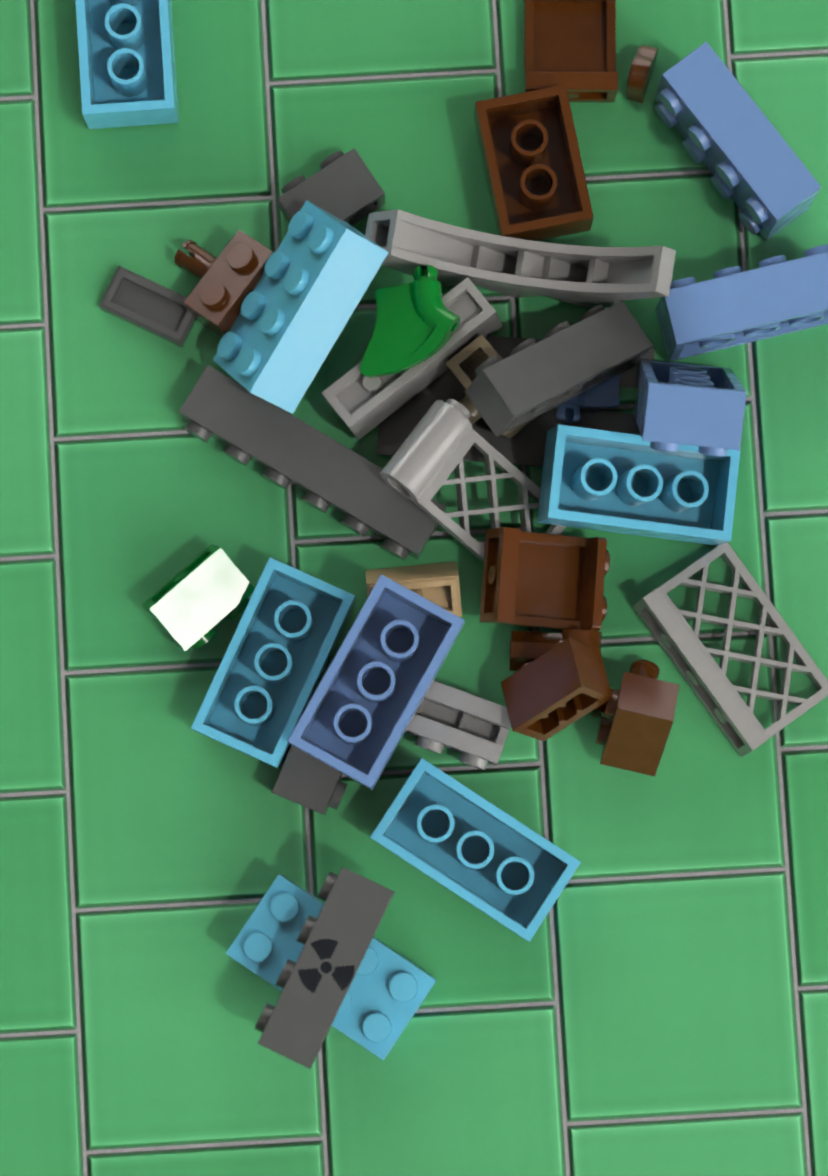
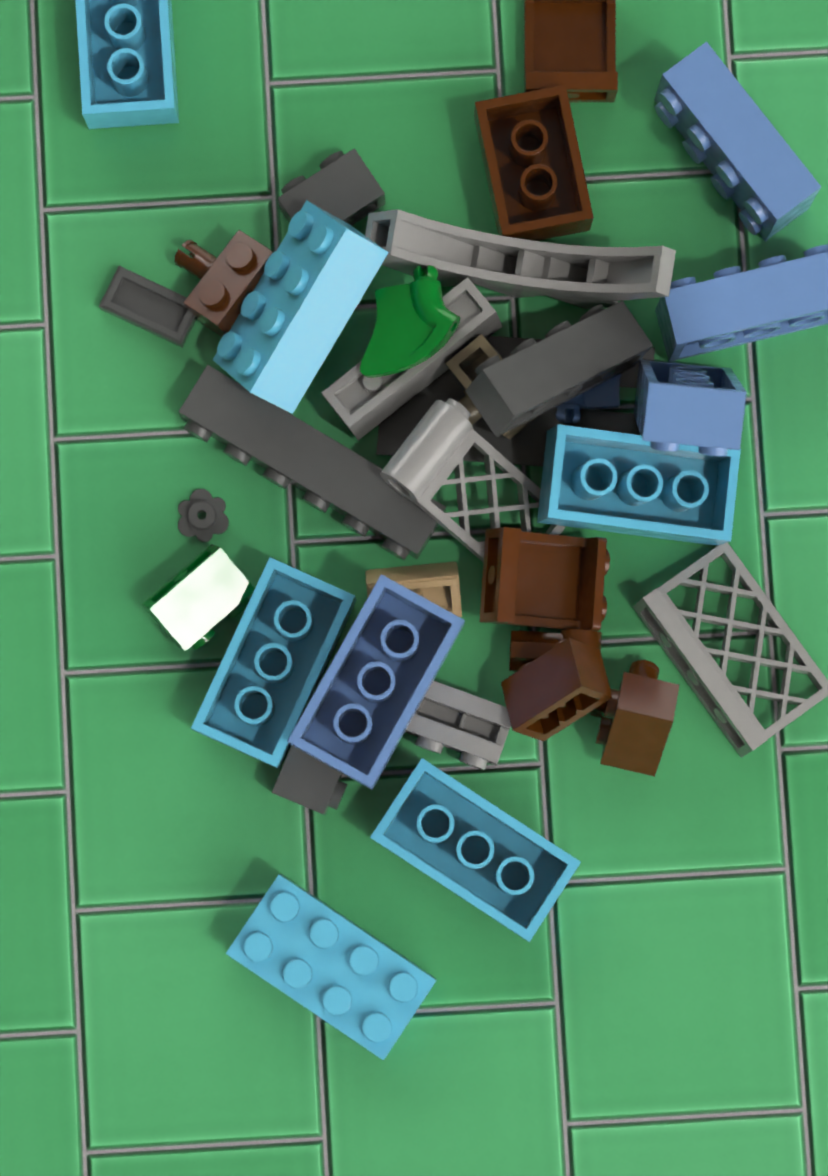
dark grey brick [255,867,395,1069] -> none
reddish brown tile [626,44,658,103] -> none
none -> dark grey plant [178,489,229,542]

